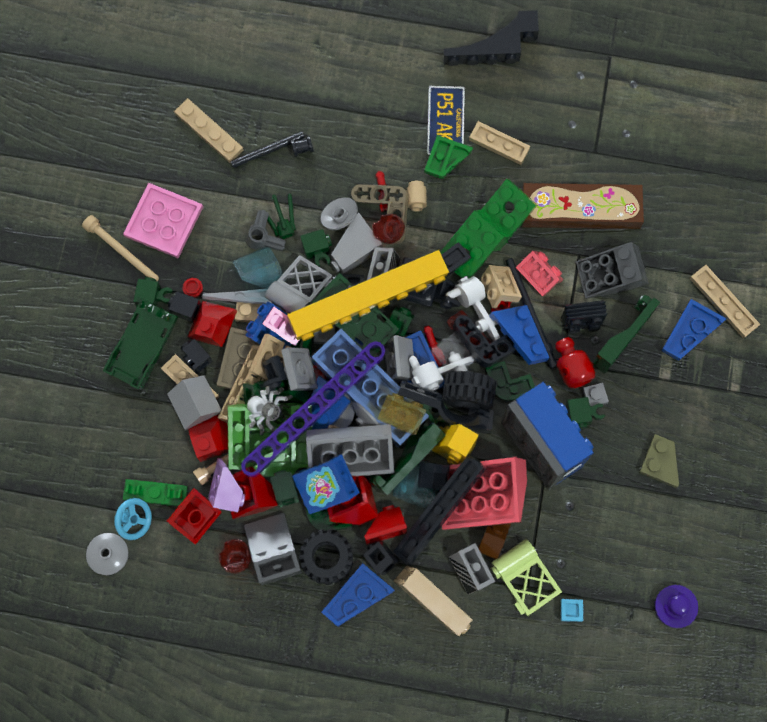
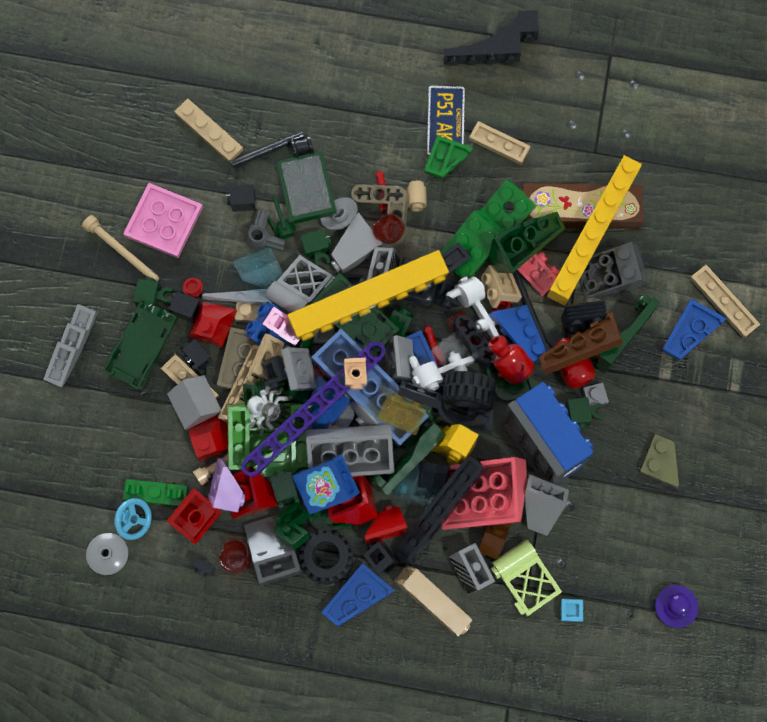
none -> light grey slope [43,304,98,387]
none -> black plate [192,558,217,578]
none -> black brick [226,184,256,212]
none -> dark green plate [274,502,311,550]
none -> clear piece [277,152,337,224]
none -> light nougat brick [344,357,367,390]
none -> red piece [488,335,534,385]
none -> dark green wedge [489,212,565,273]
none -> light grey slope [525,474,569,536]
none -> reddish brown wing [539,312,623,375]
none -> yellow brick [547,155,642,306]

